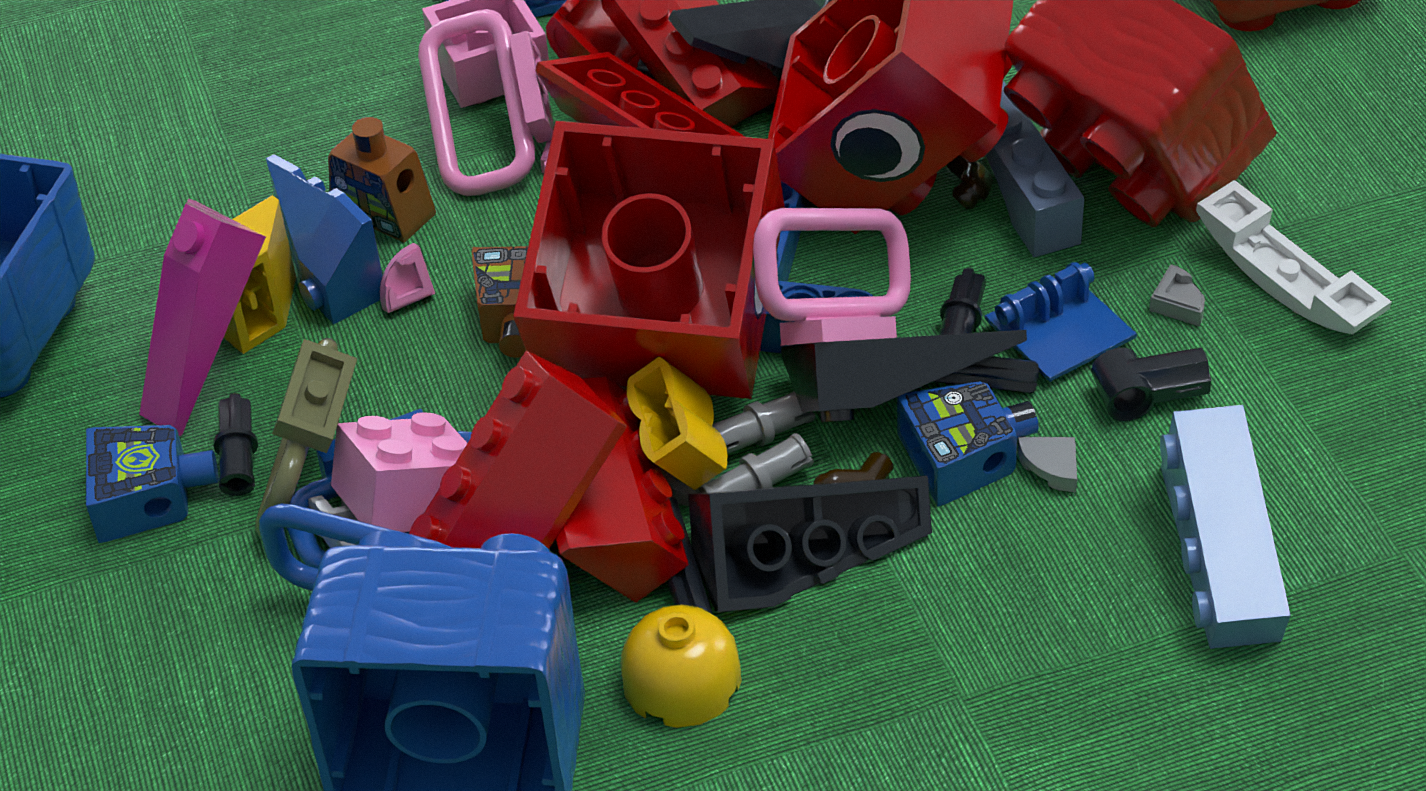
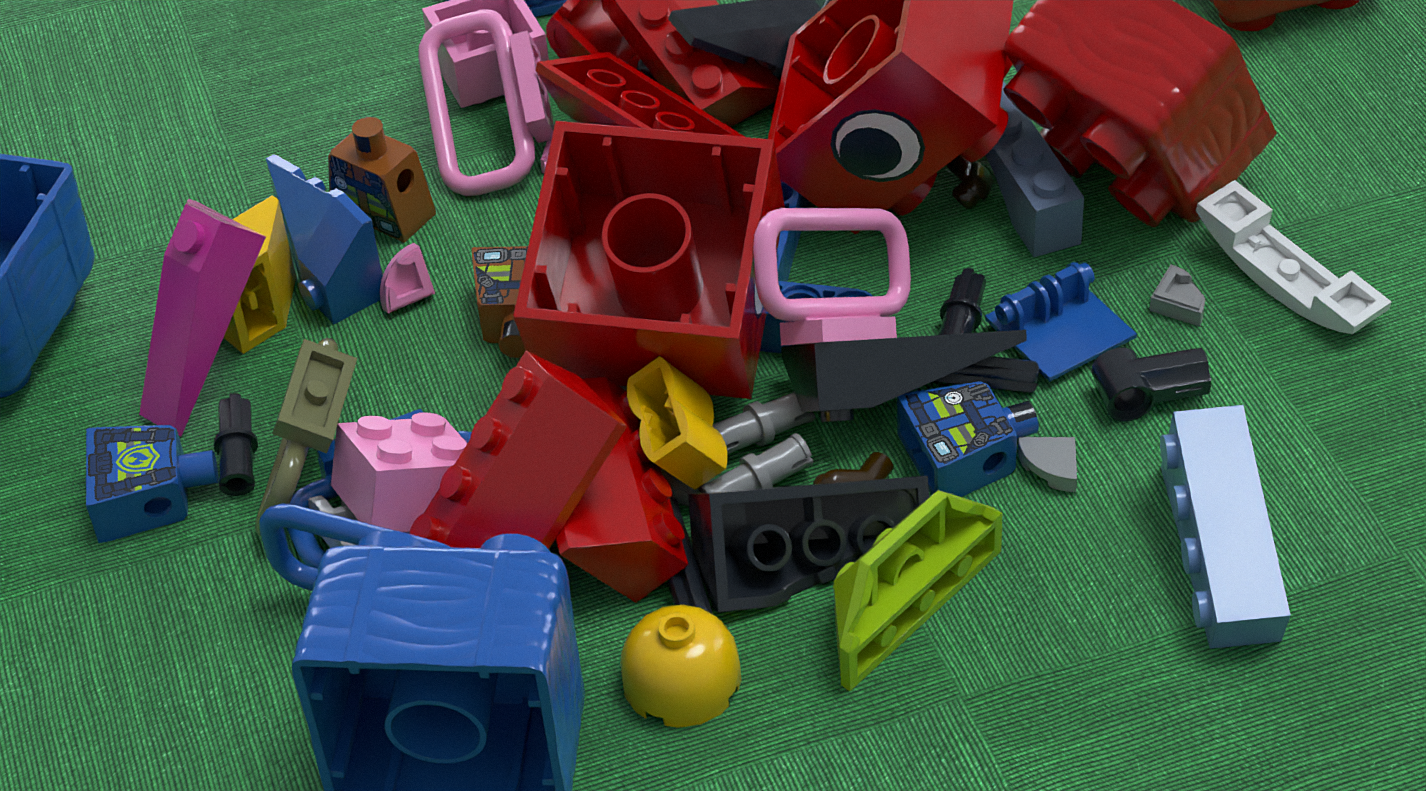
none -> lime wedge [833,490,1003,691]

